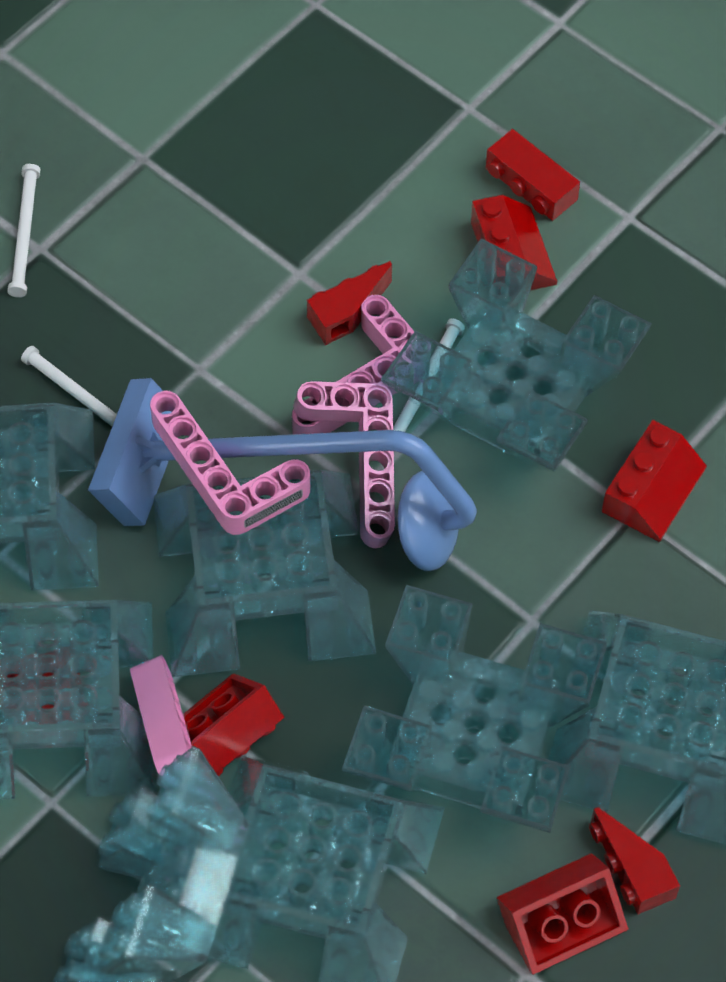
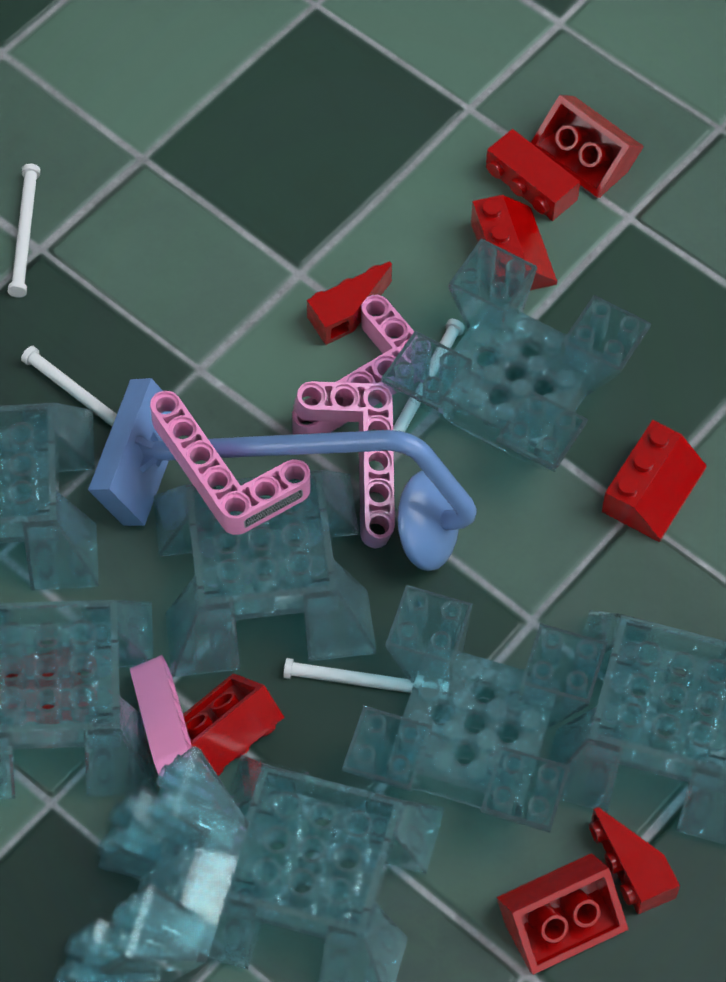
none -> white bar [284,658,449,702]
none -> red slope [531,95,644,198]

